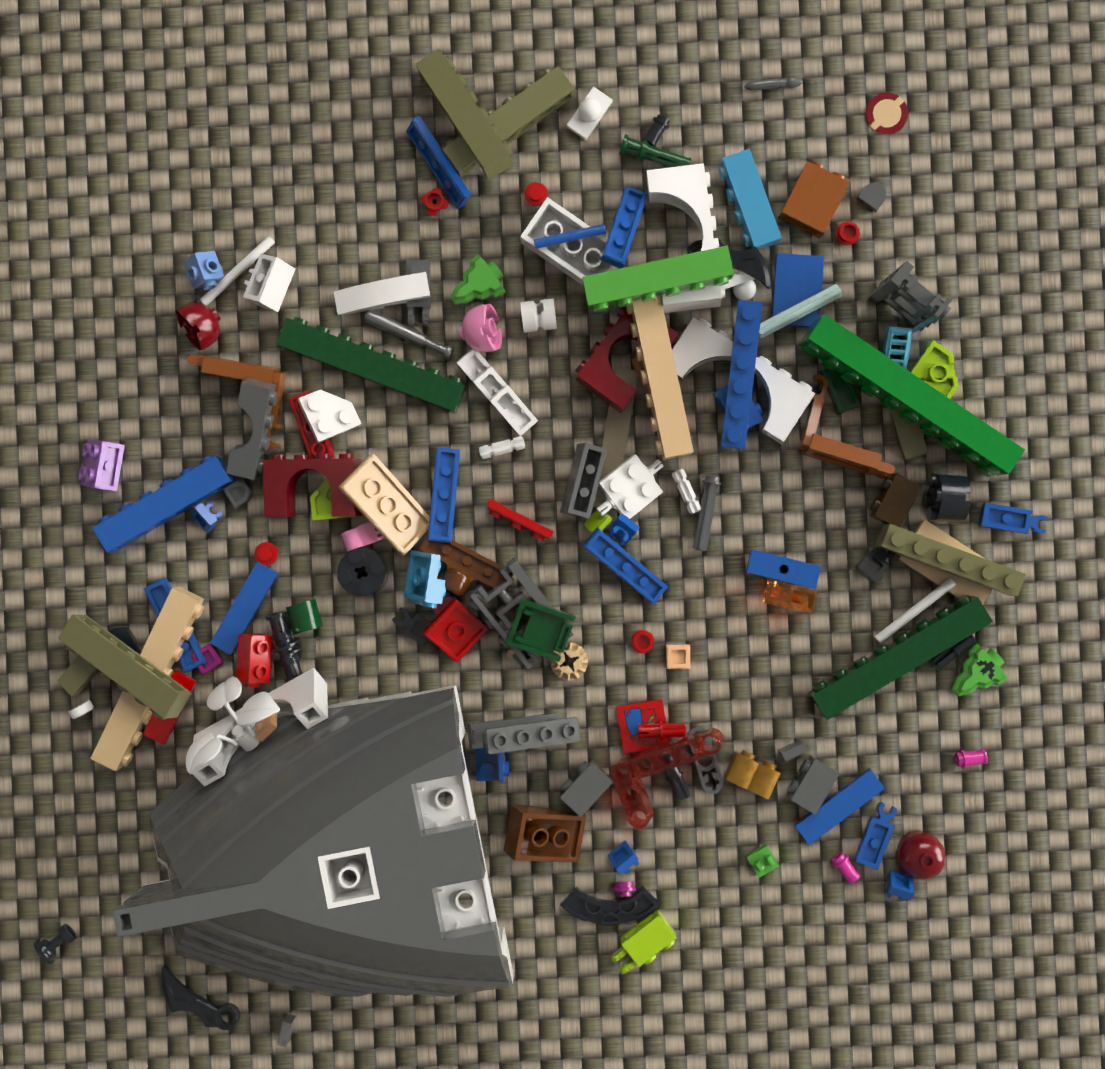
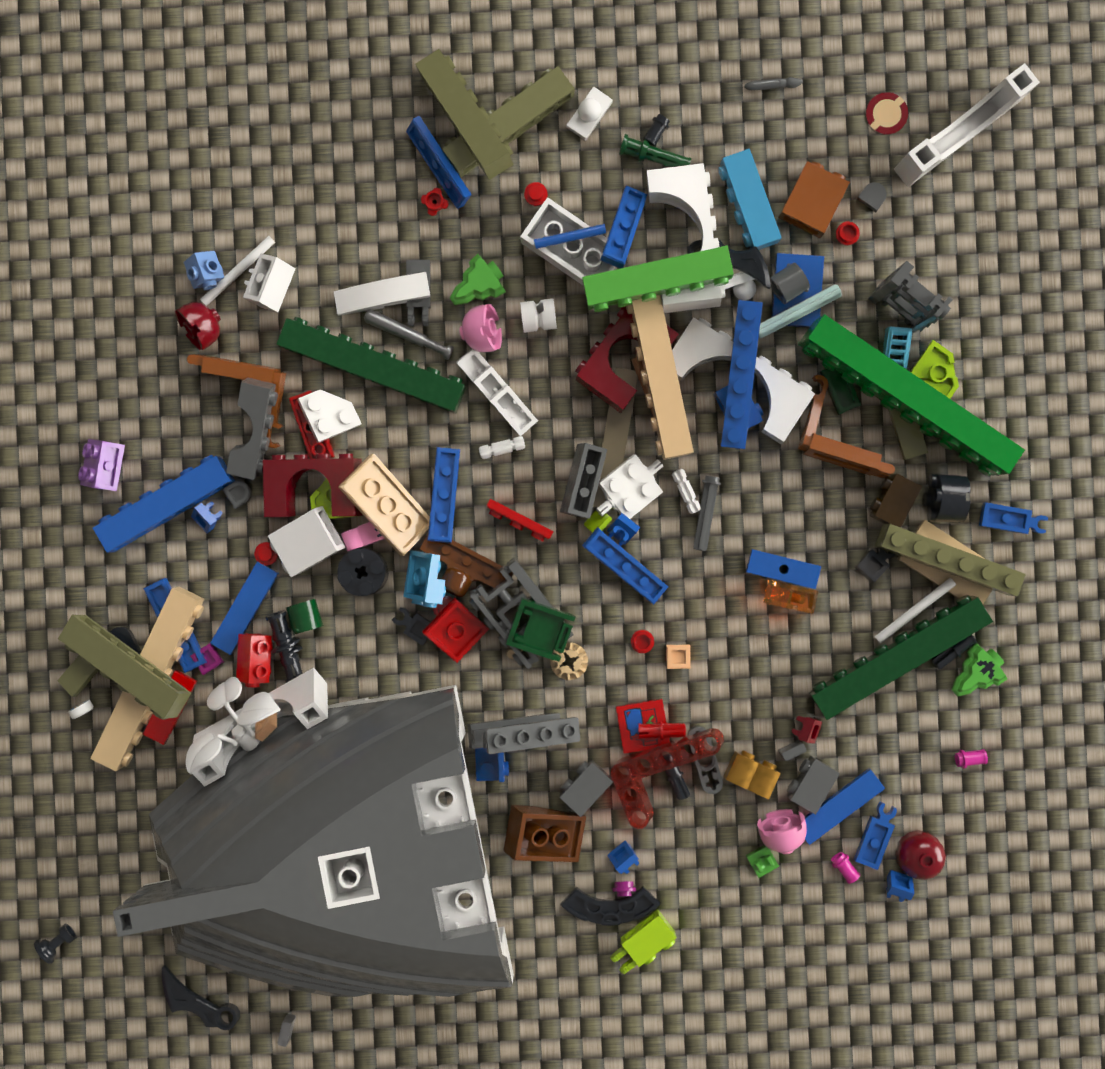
none -> white brick [268,506,346,577]
none -> bright pink cylinder [757,809,807,854]
none -> dark grey piece [770,262,810,304]
none -> dark red tile [792,716,822,744]
none -> white arch [894,63,1040,187]

